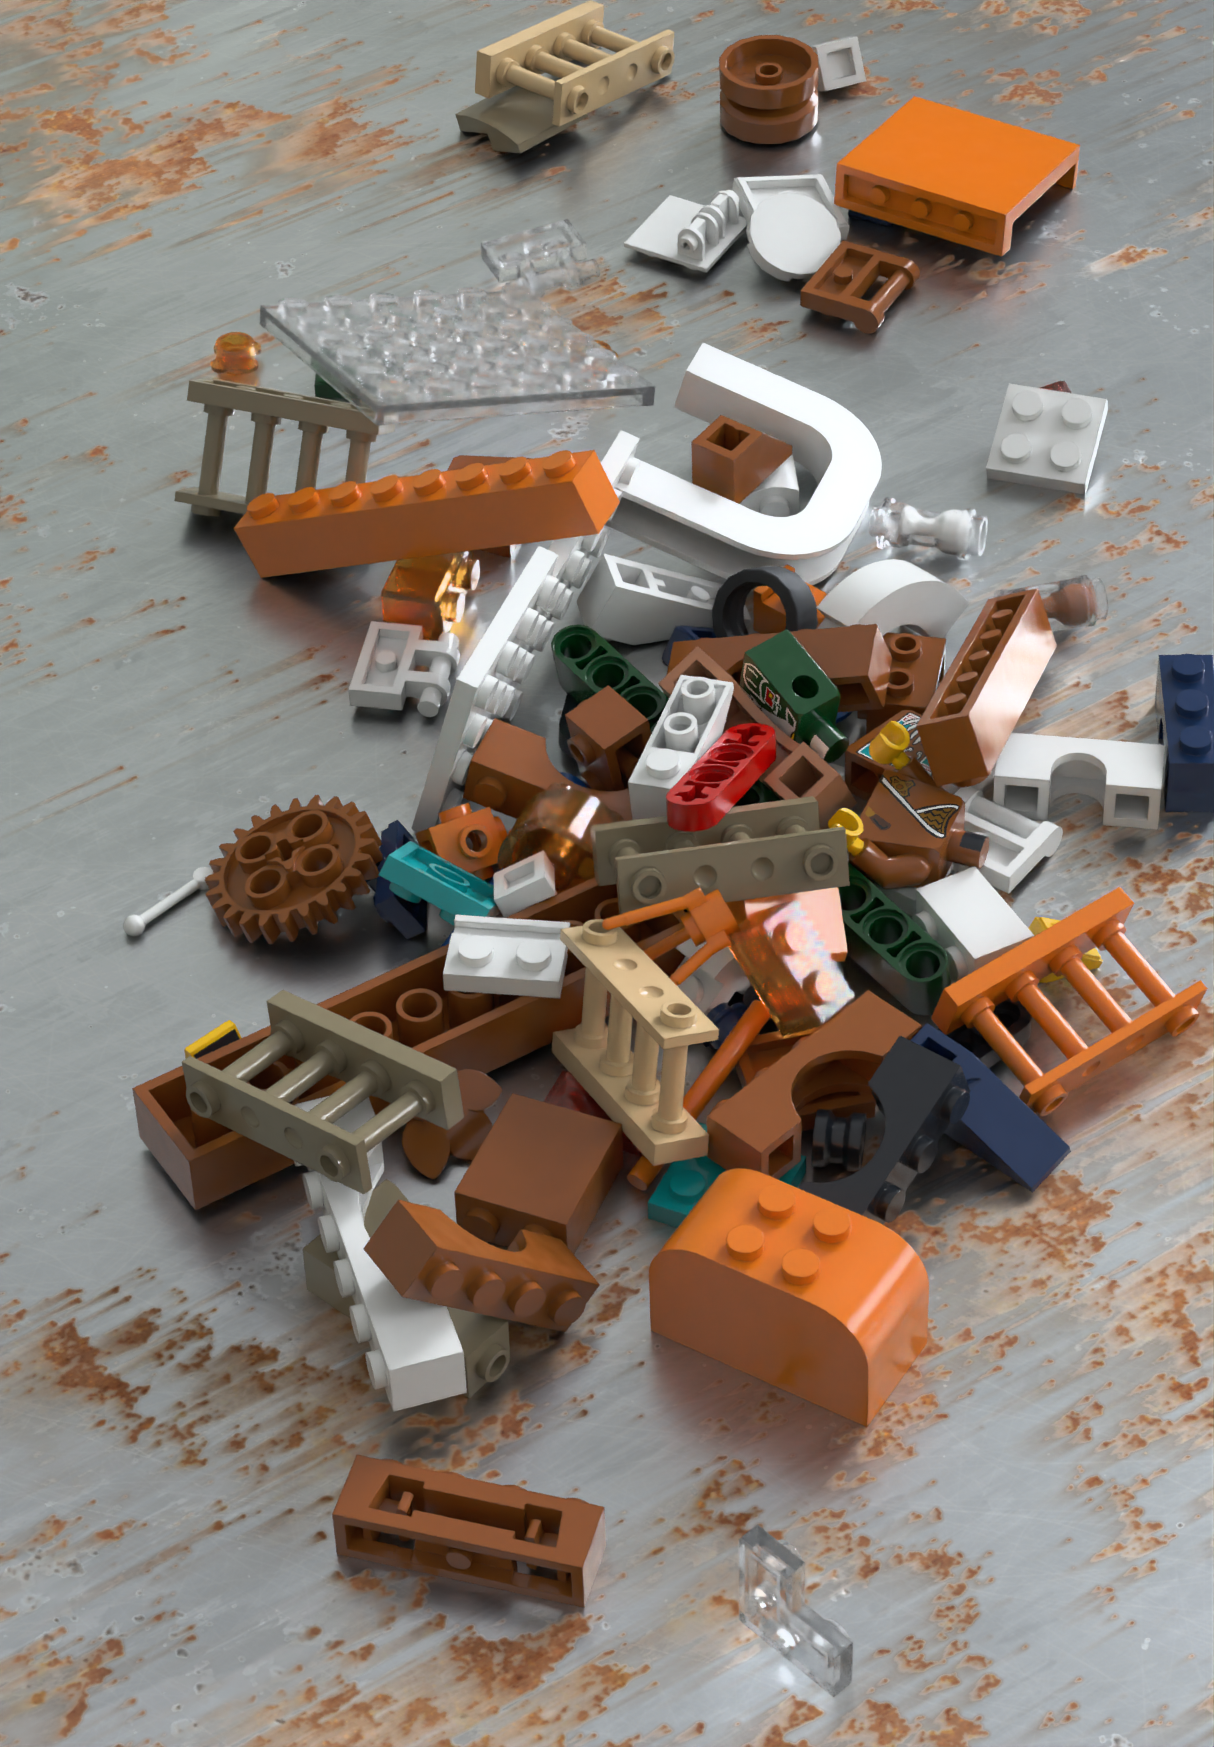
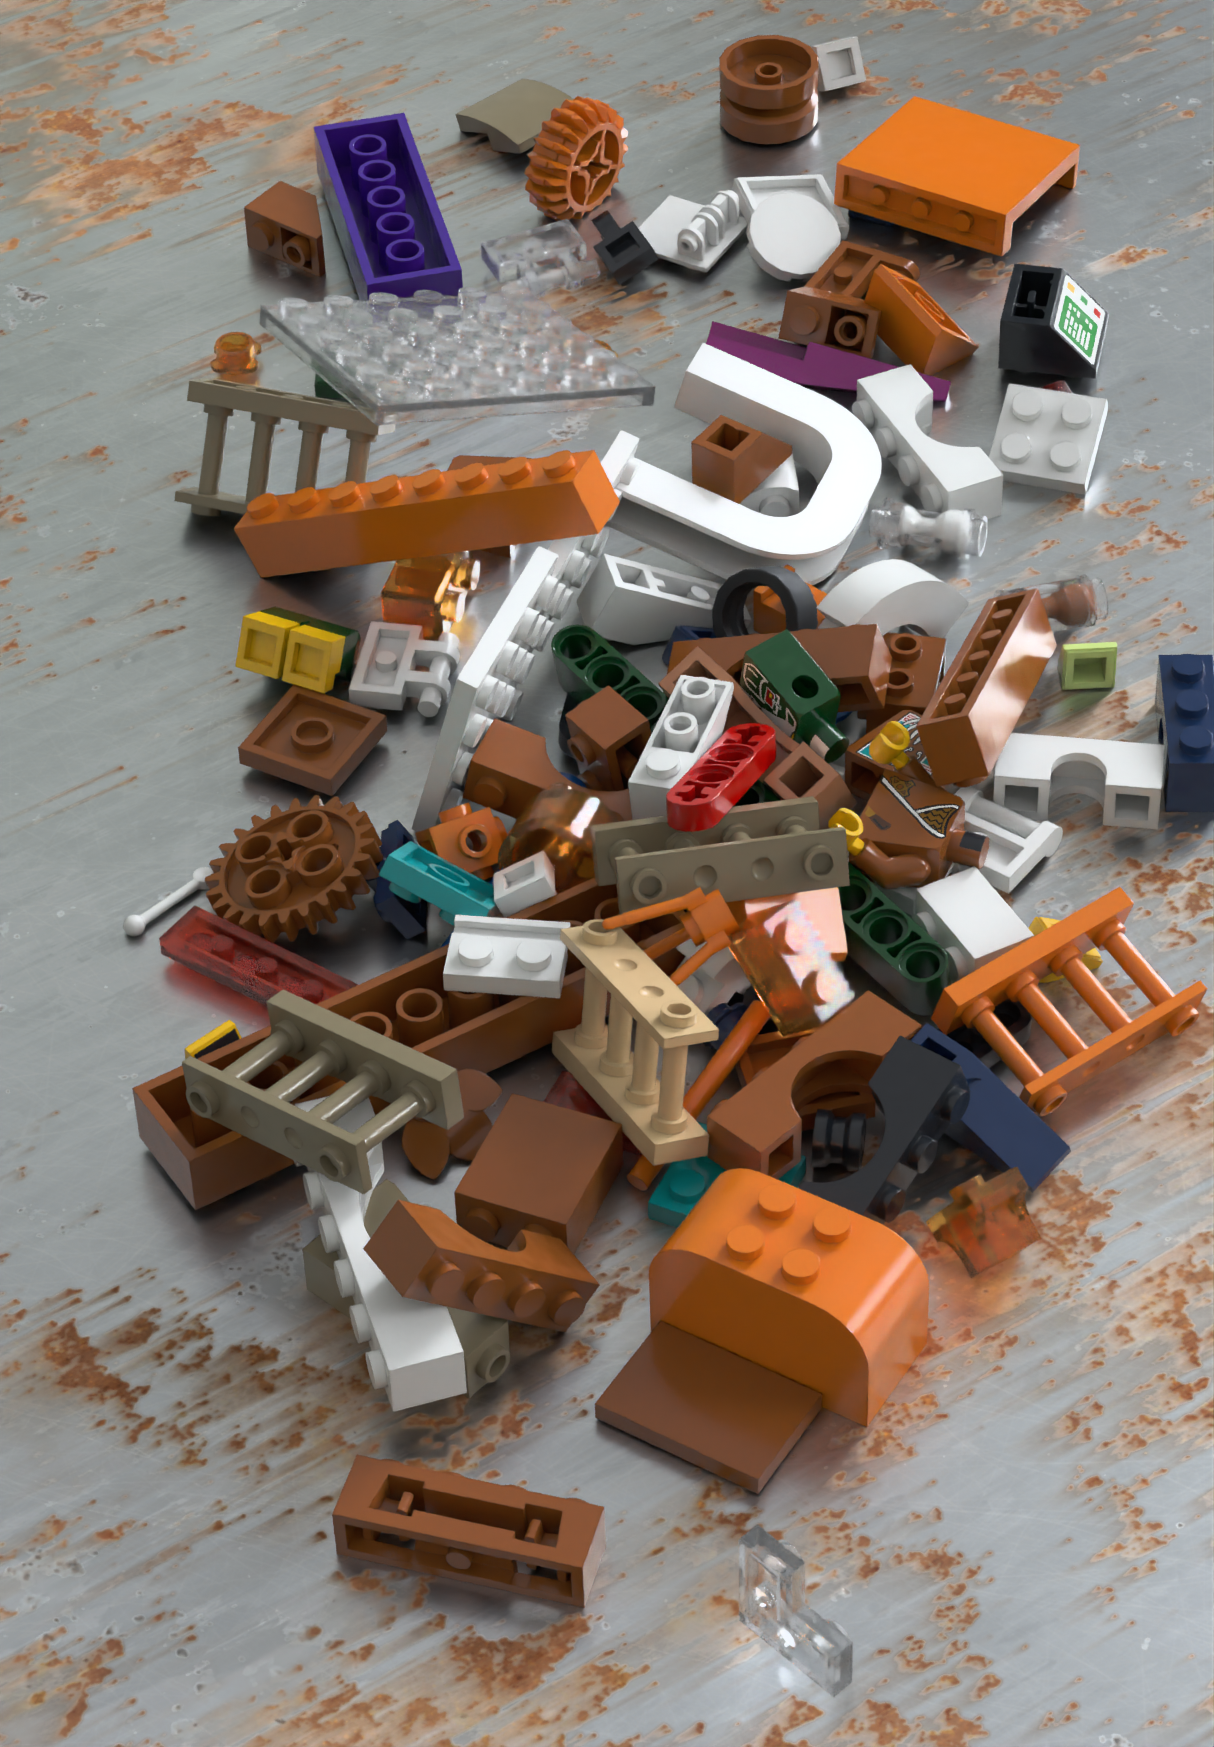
tan fence [475,0,675,127] -> none
none -> clear red plate [159,905,358,1006]
none -> yellow hips [235,606,361,693]
none -> dark orange plate [238,684,387,796]
none -> dark orange slope [244,181,326,277]
none -> dark purple brick [313,113,465,332]
none -> orange gear [524,96,628,222]
none -> black plate [591,210,659,285]
none -> dark orange tile [595,1320,822,1494]
none -> magenta wedge [706,321,951,402]
none -> dark orange slope [778,286,882,359]
none -> white arch [852,364,1003,525]
none -> orange slope [864,264,979,376]
none -> clear orange brick [926,1166,1042,1278]
none -> black slope [998,263,1109,379]
none -> yellowish green slope [1057,642,1117,690]

